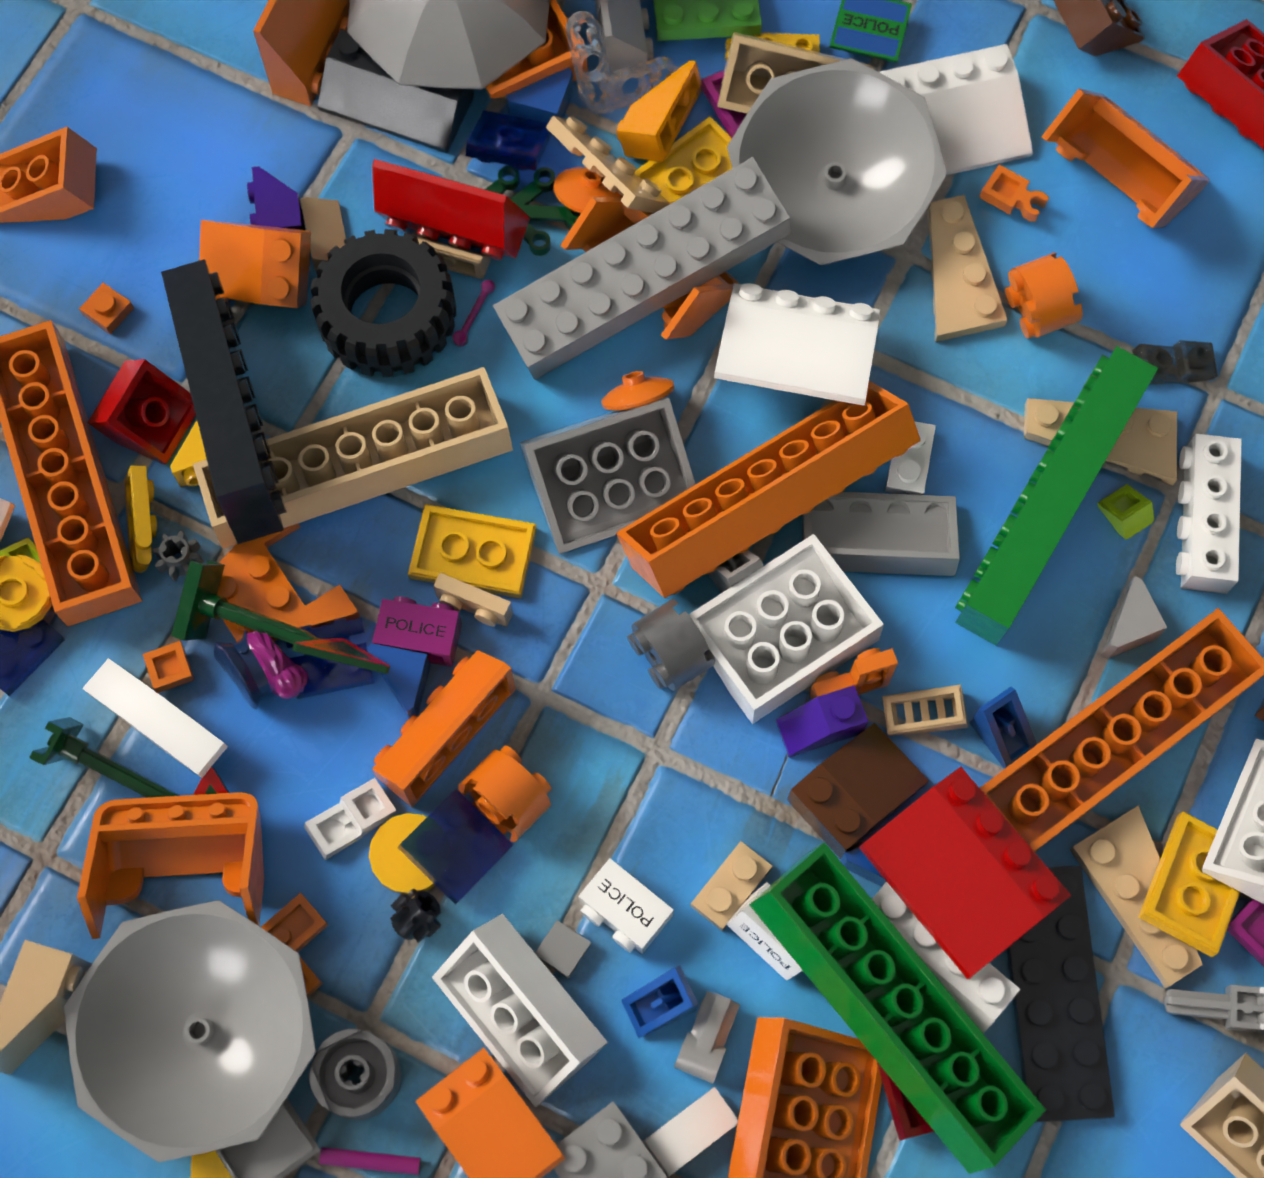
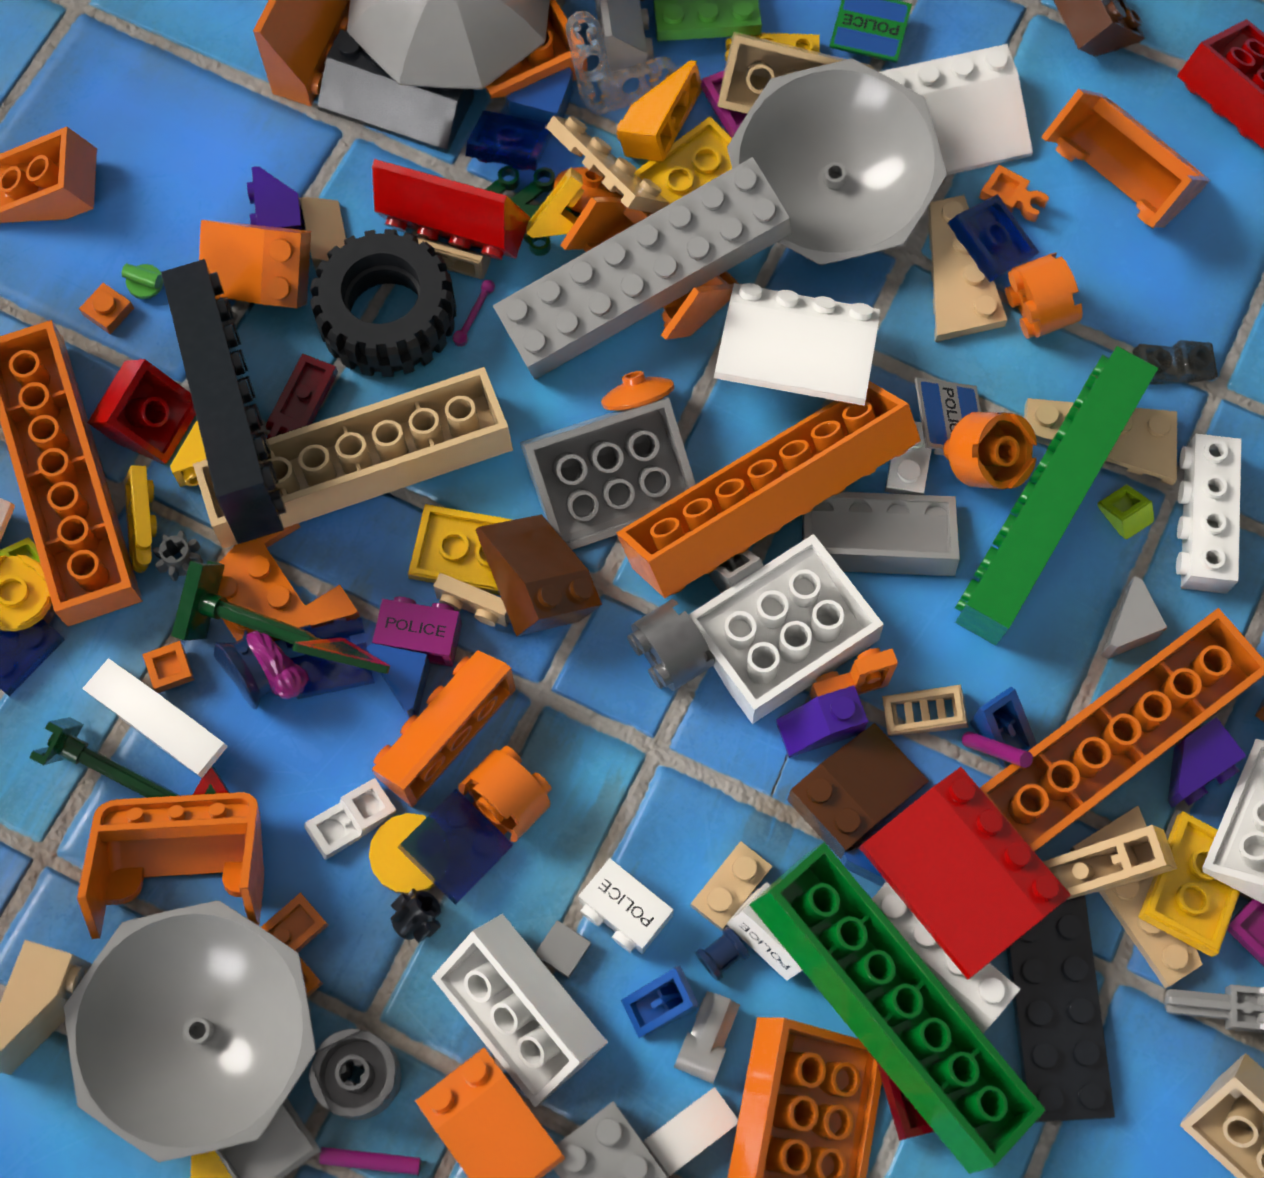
none -> bright green plate [122,263,163,299]
none -> dark red hinge [266,353,338,439]
none -> reddish brown slope [475,514,602,637]
none -> yellow slope [526,167,584,238]
none -> dark blue bush [695,926,750,981]
none -> piece [914,377,981,456]
none -> orange brick [943,412,1037,489]
none -> clear blue plate [948,194,1039,282]
none -> magenta piece [962,731,1033,768]
none -> tan slope [1043,825,1177,899]
none -> dark purple slope [1167,717,1246,808]

